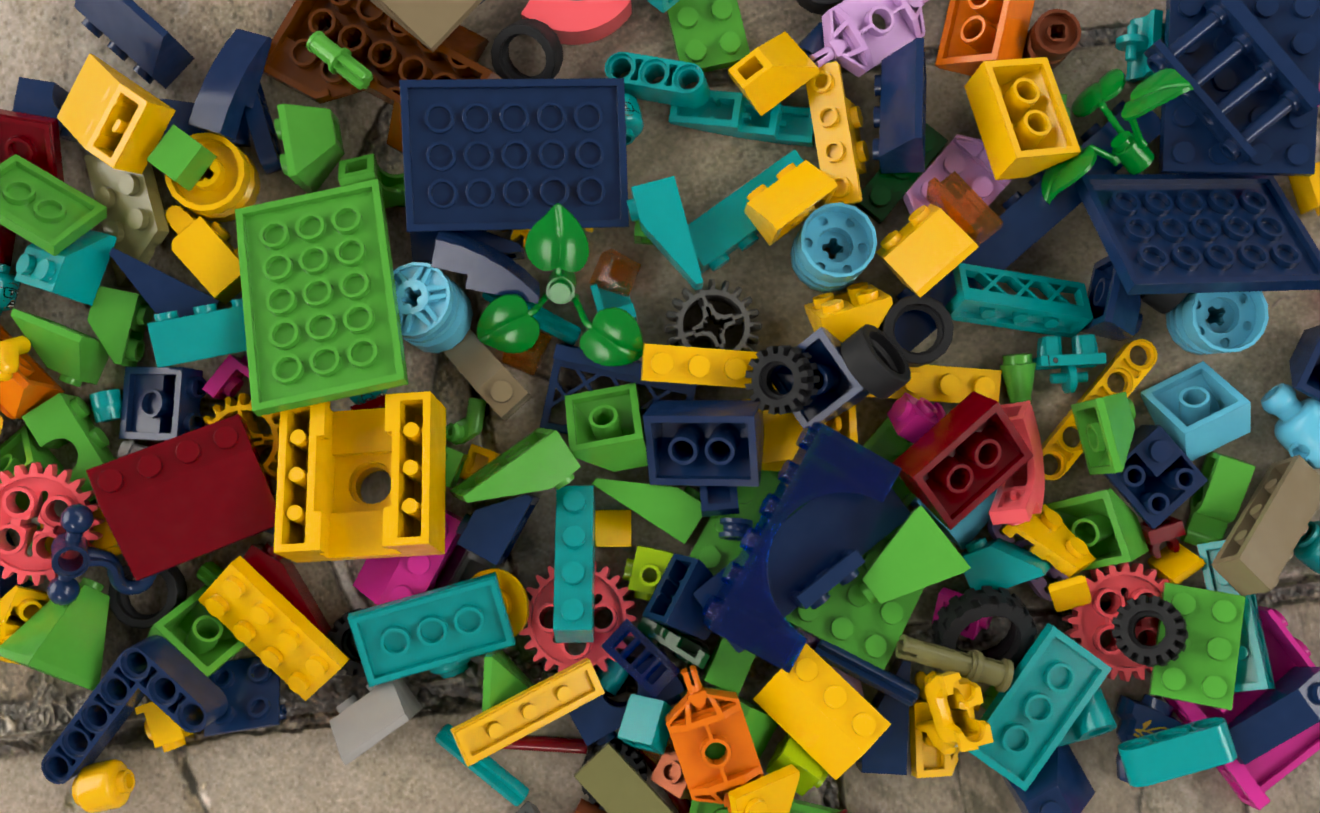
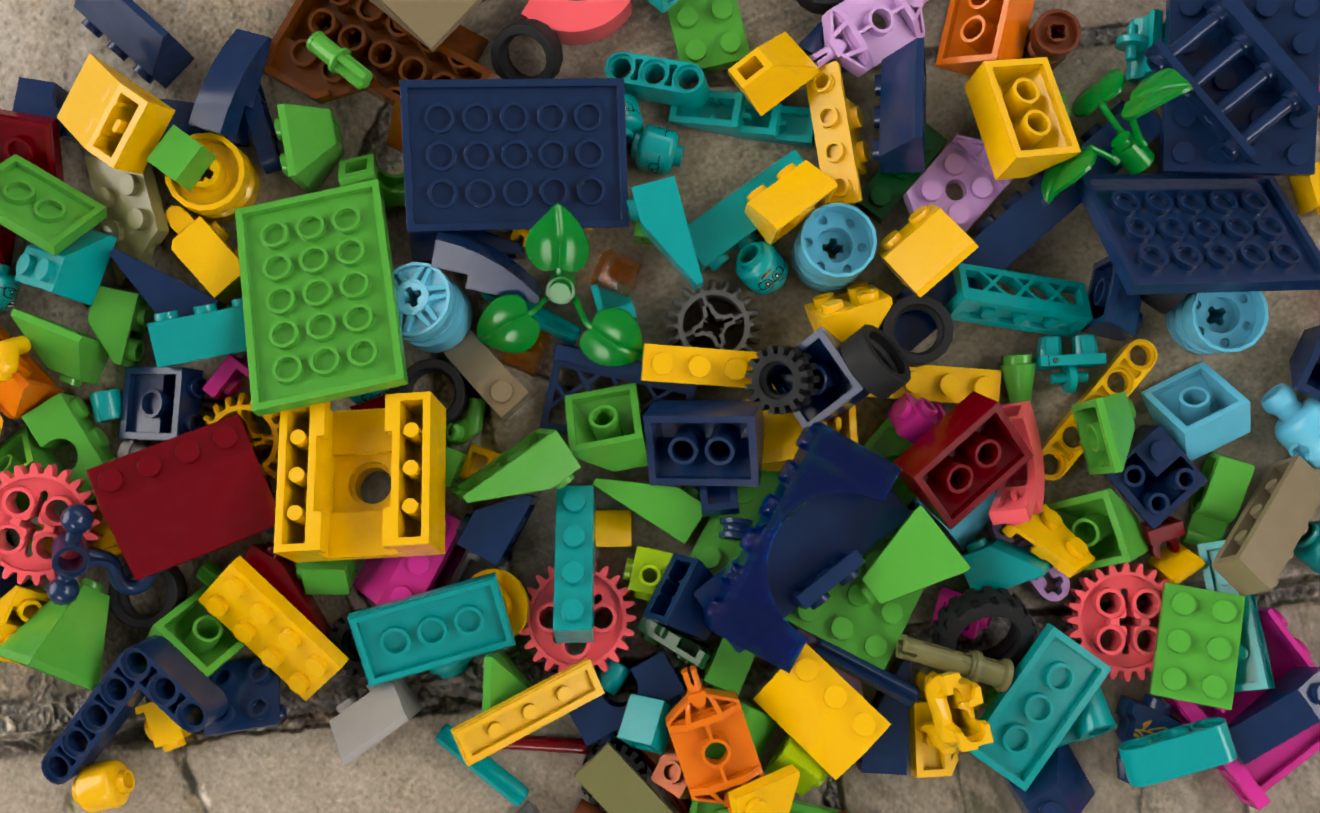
clear blue slope [600,618,680,698] -> none
clear orange panel [926,171,1003,246] -> none
yellow slope [1047,575,1092,612] -> none
black tyre [1112,595,1188,667] -> none
none -> bright green brick [296,560,357,595]
none -> black tyre [397,358,470,426]
none -> teal head [630,125,685,176]
none -> teal head [735,241,789,295]

